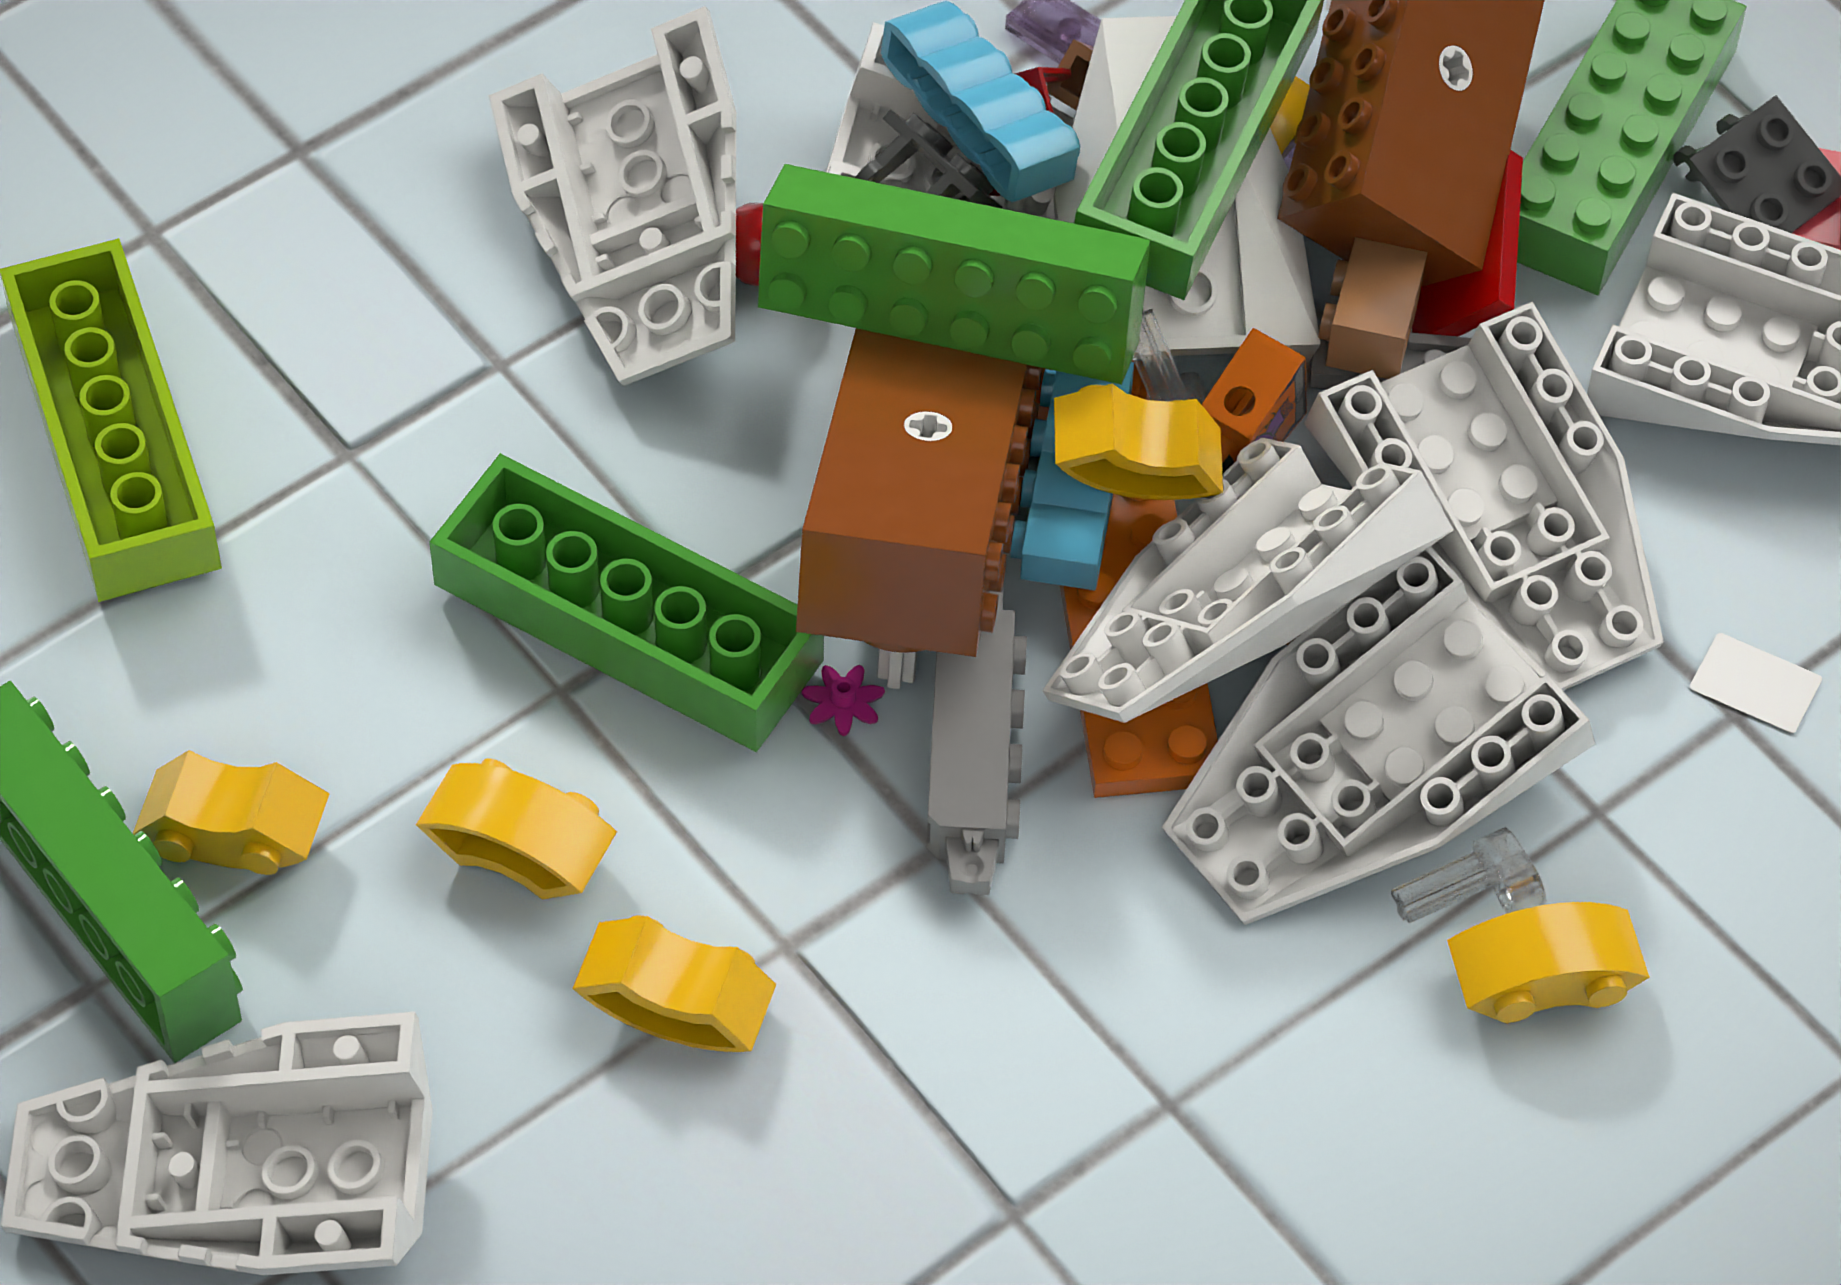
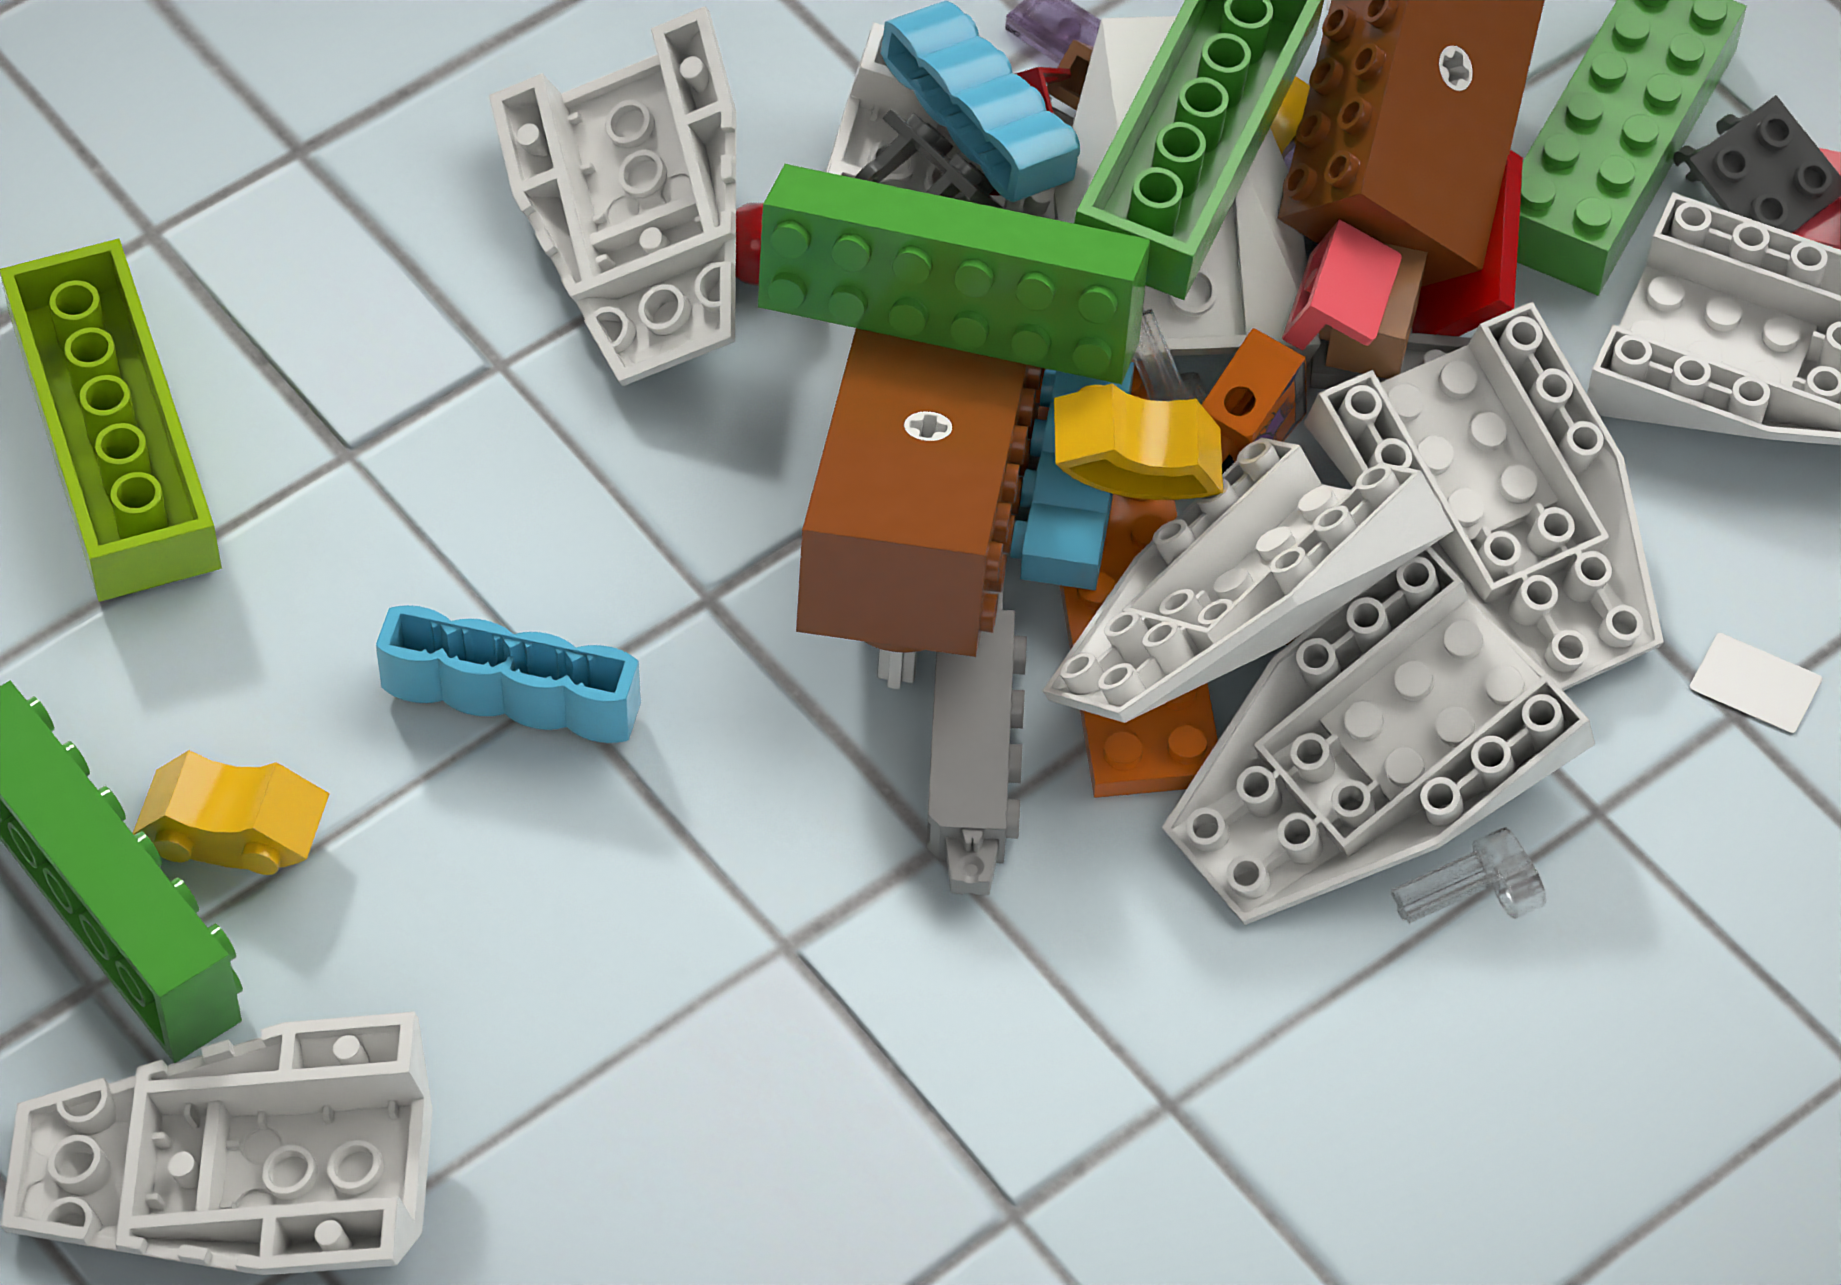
yellow brick [416,758,617,900] -> none
bright green brick [429,453,824,753] -> none
yellow brick [572,915,777,1052] -> none
dark pink plant [801,665,885,736] -> none
yellow brick [1447,902,1650,1024] -> none
none -> medium azure brick [376,605,641,743]
none -> coral panel [1282,219,1402,351]

